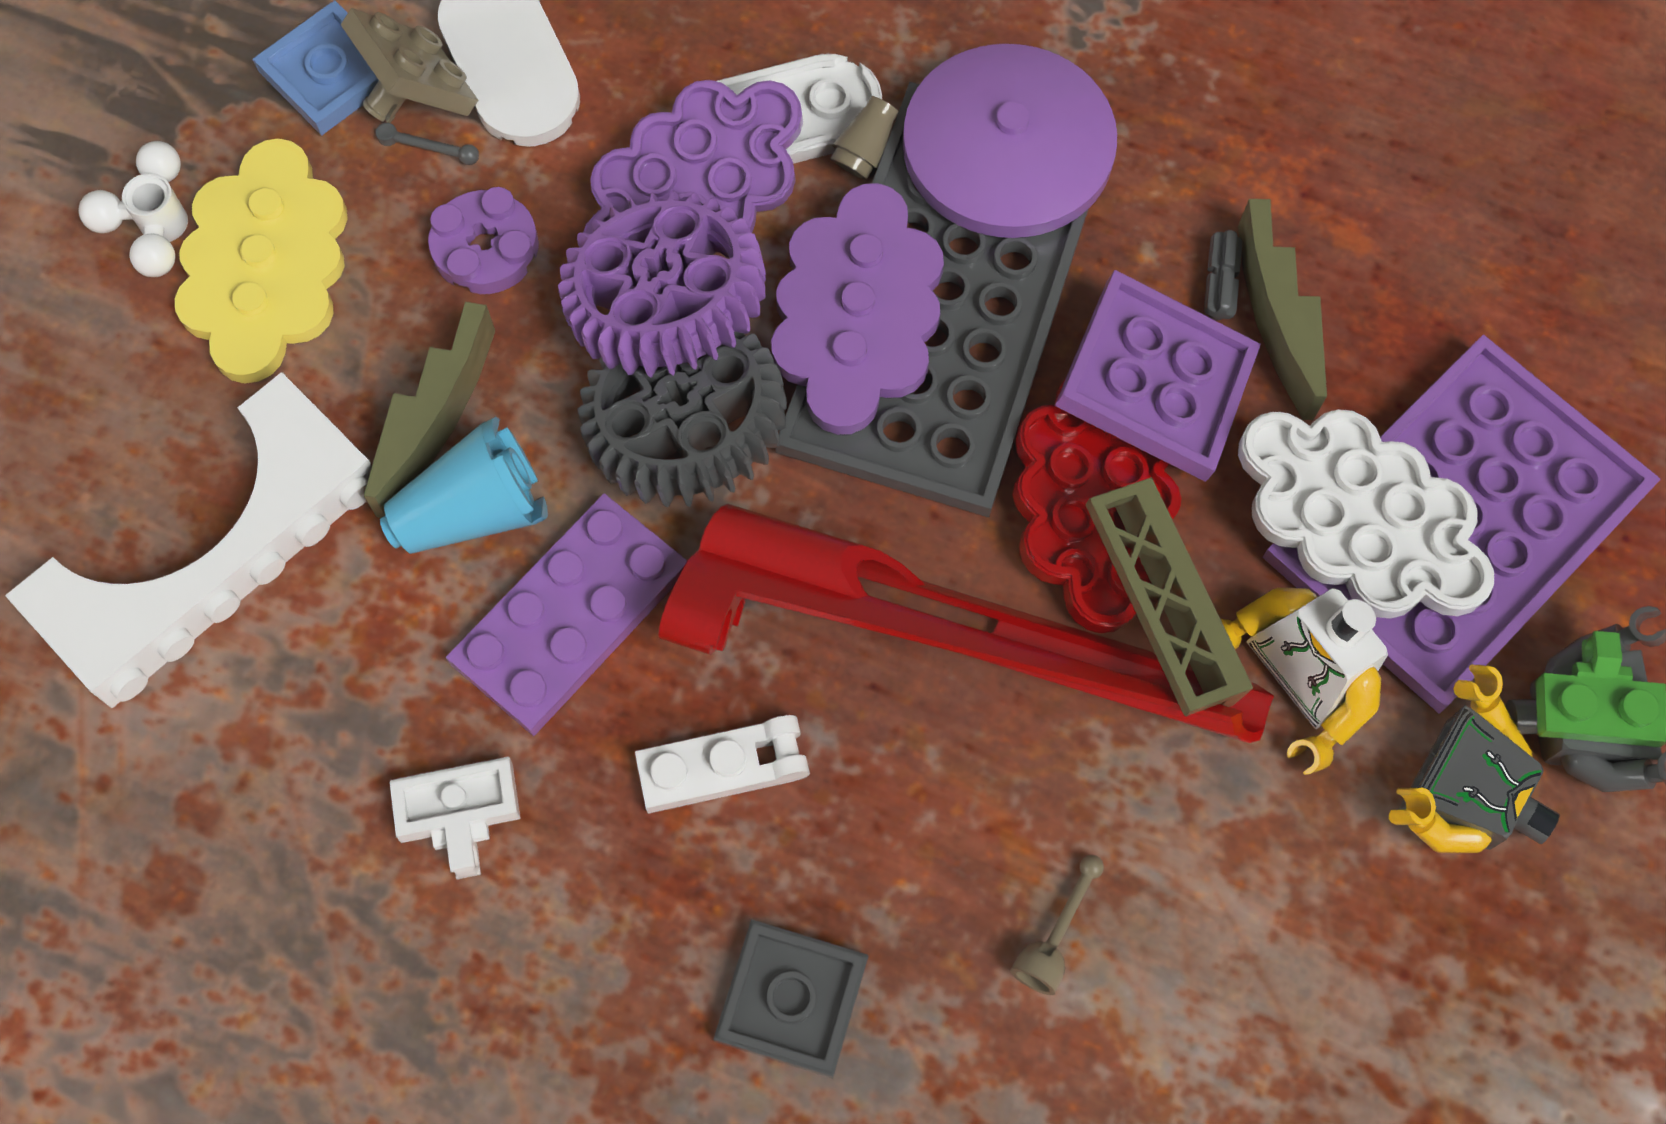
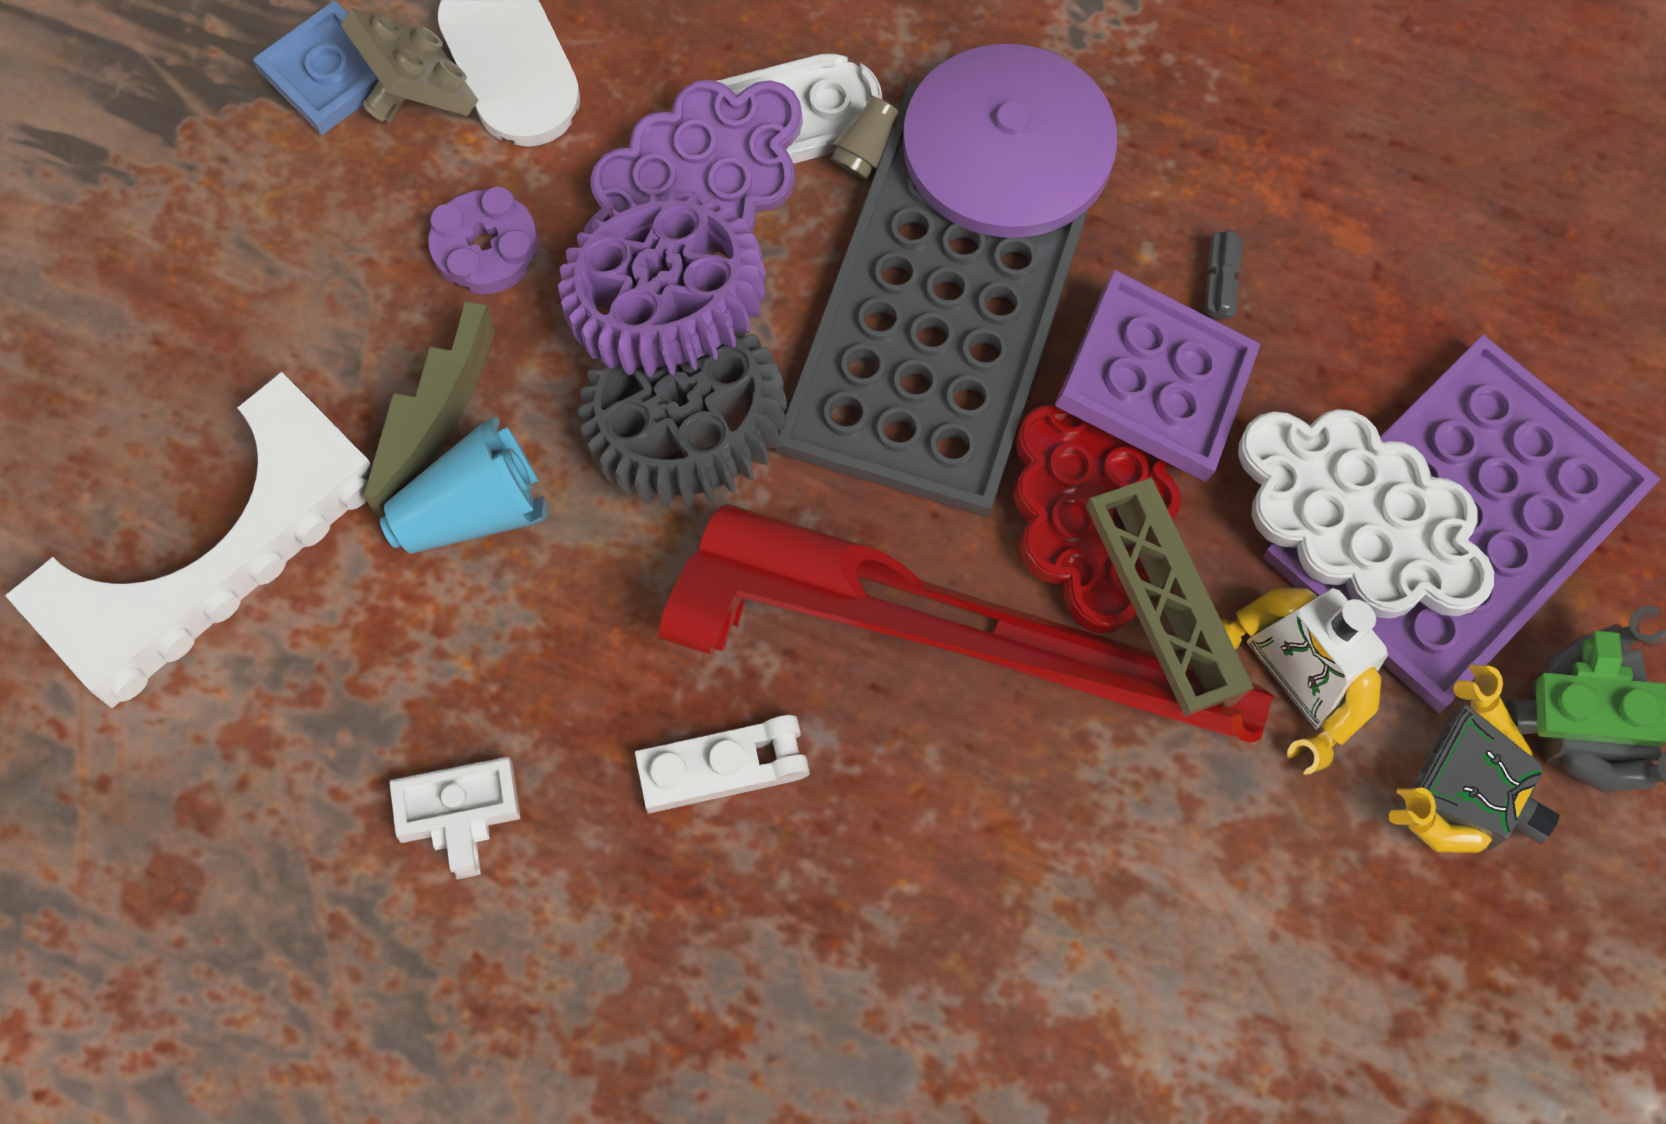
white piece [78,141,188,277] -> none
light yellow plate [175,139,348,384] -> none
dark grey hinge [375,123,479,165] -> none
medium lavender plate [446,493,687,736] -> none
dark grey tile [713,919,869,1079] -> none
medium lavender plate [771,183,944,435] -> none
dark tan hinge [1010,855,1104,995] -> none
olive slope [1238,199,1327,420] -> none

